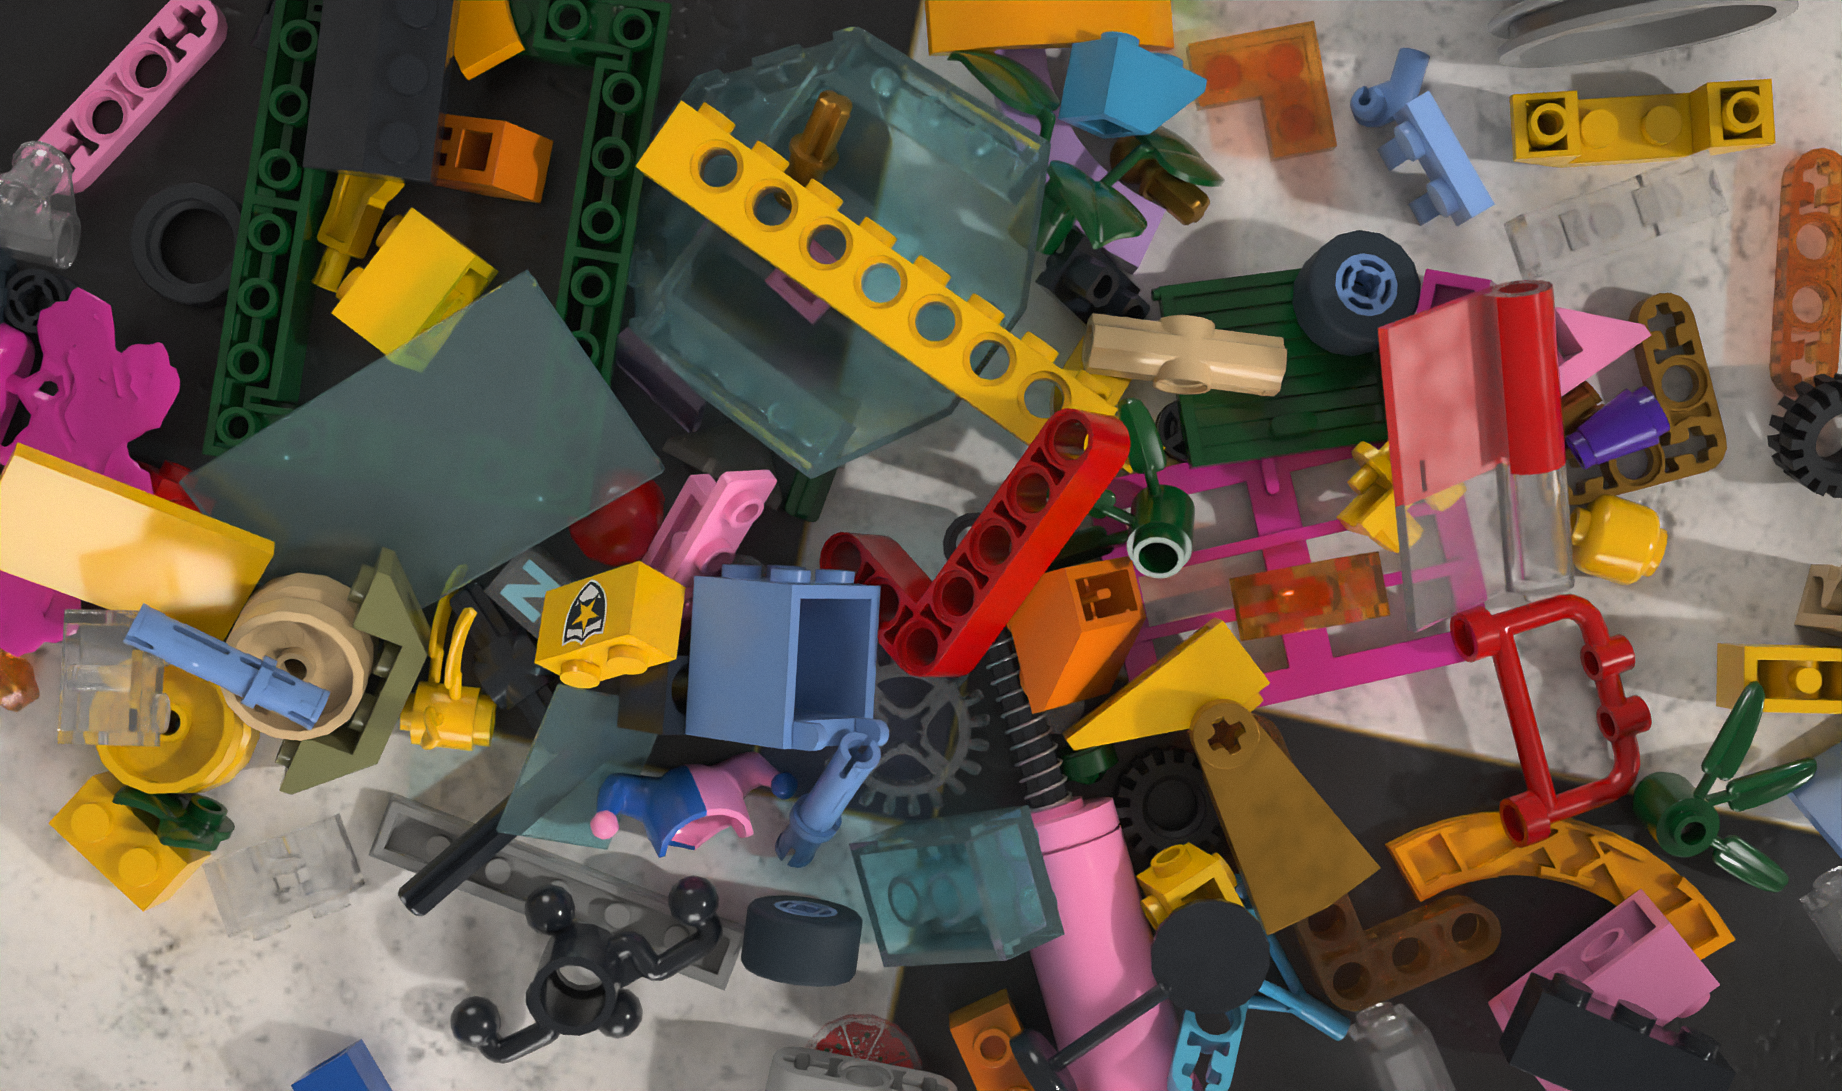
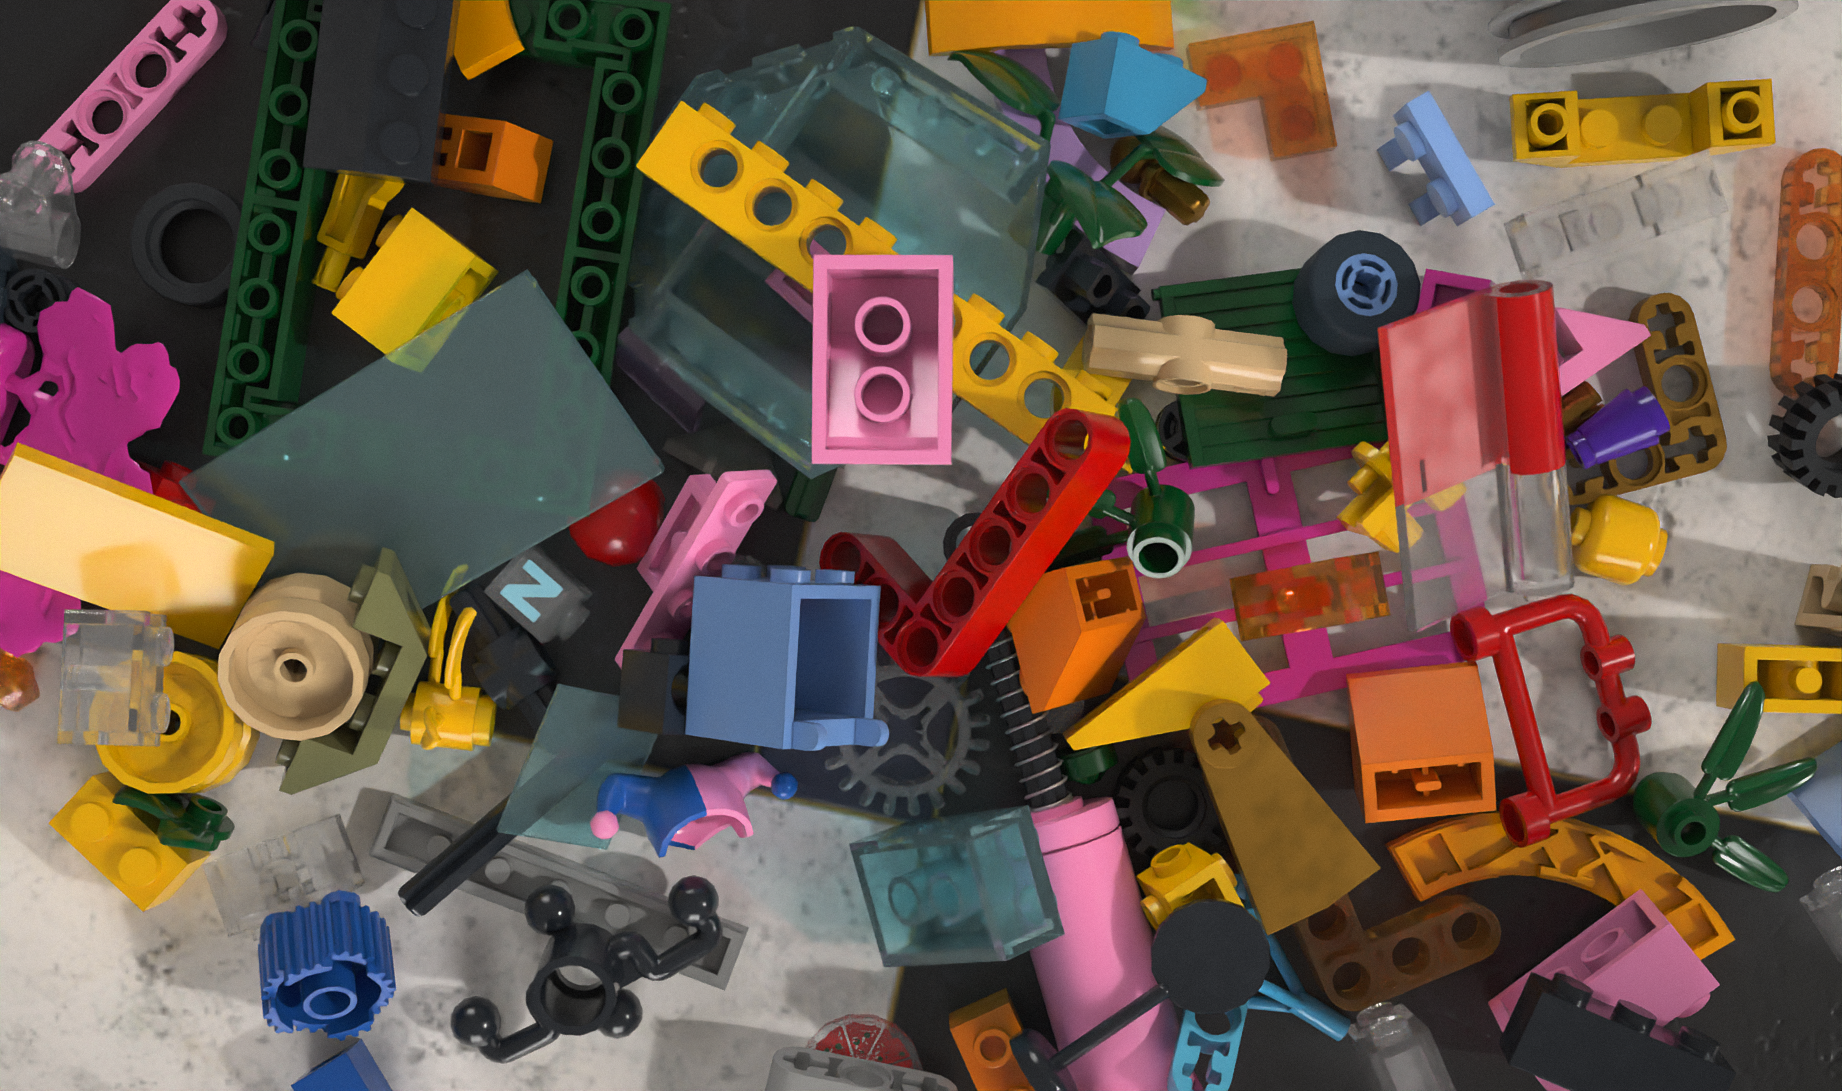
medium blue pin [123,603,330,730] -> none
yellow brick [534,561,686,688] -> none
black wheel [741,895,863,987] -> none
pearl gold axle [773,90,853,211] -> none
medium blue pin [775,732,881,868] -> none
medium blue arm [1350,48,1430,128] -> none
none -> blue brick [258,890,397,1041]
none -> bright pink slope [812,255,954,465]
none -> orange slope [1346,661,1496,823]

